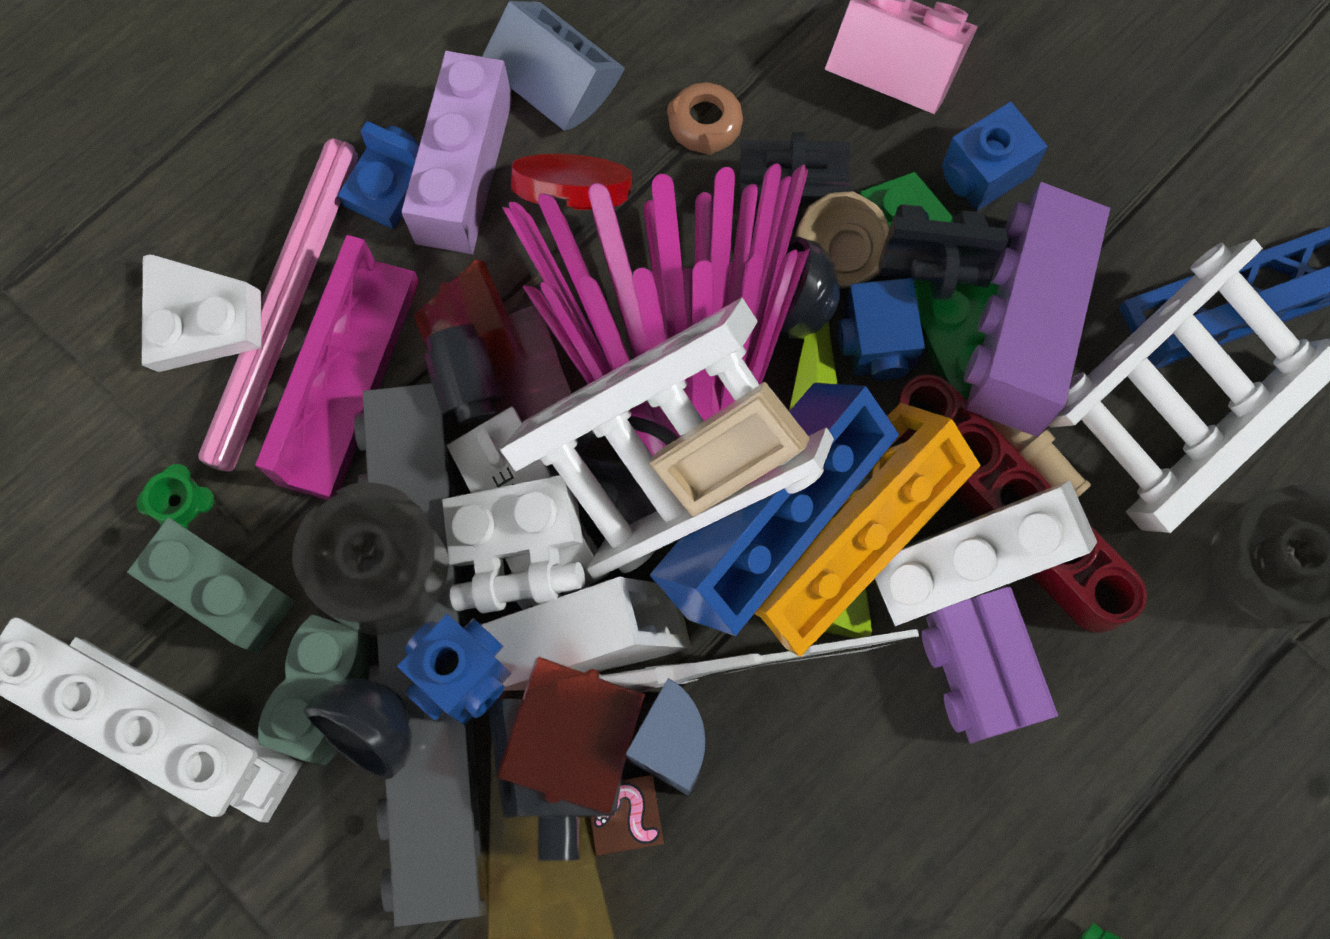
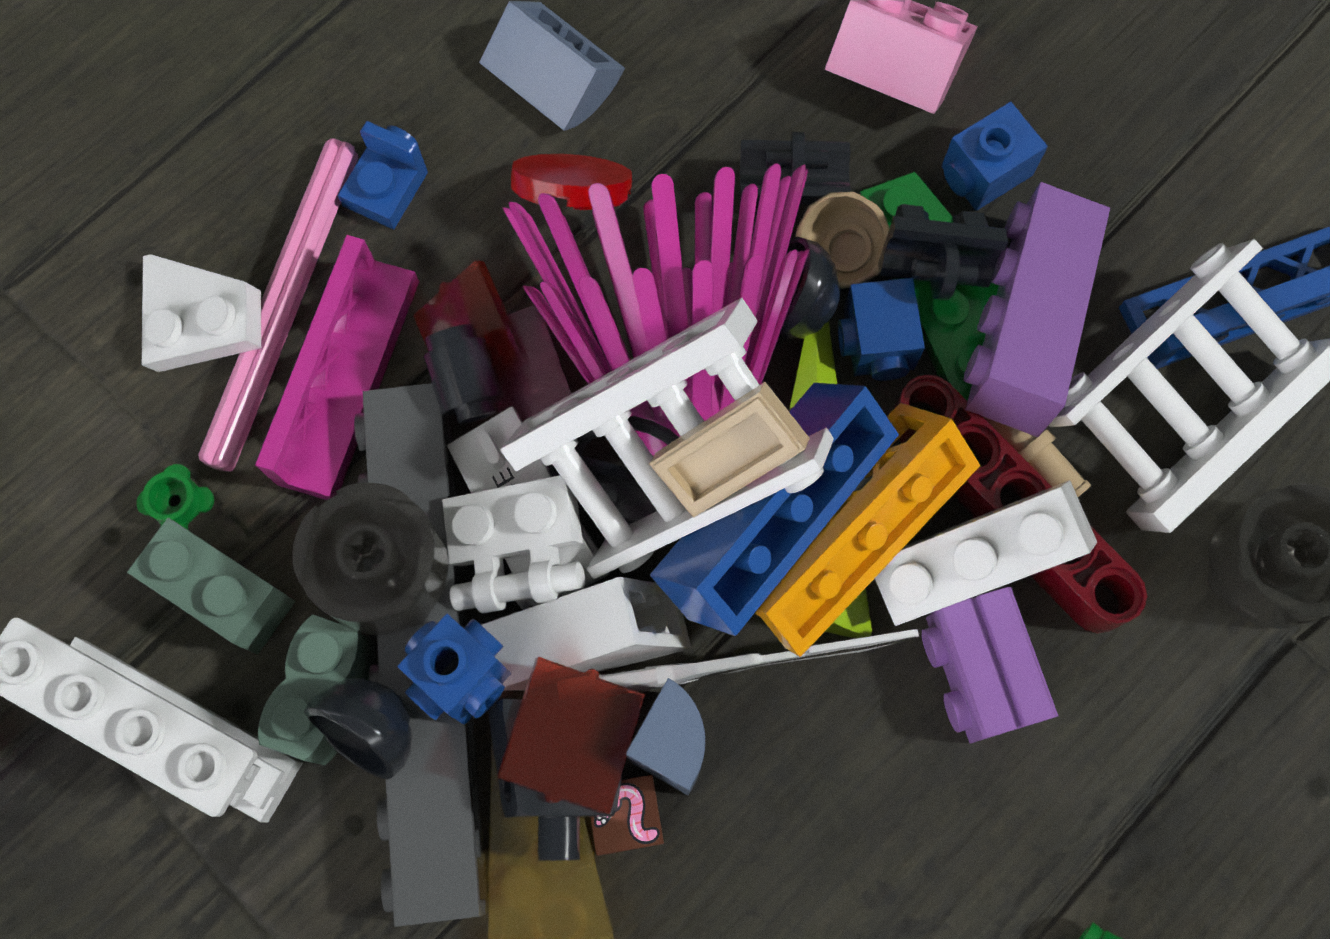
lavender brick [401,51,513,255] -> none
nougat piece [667,82,743,155] -> none

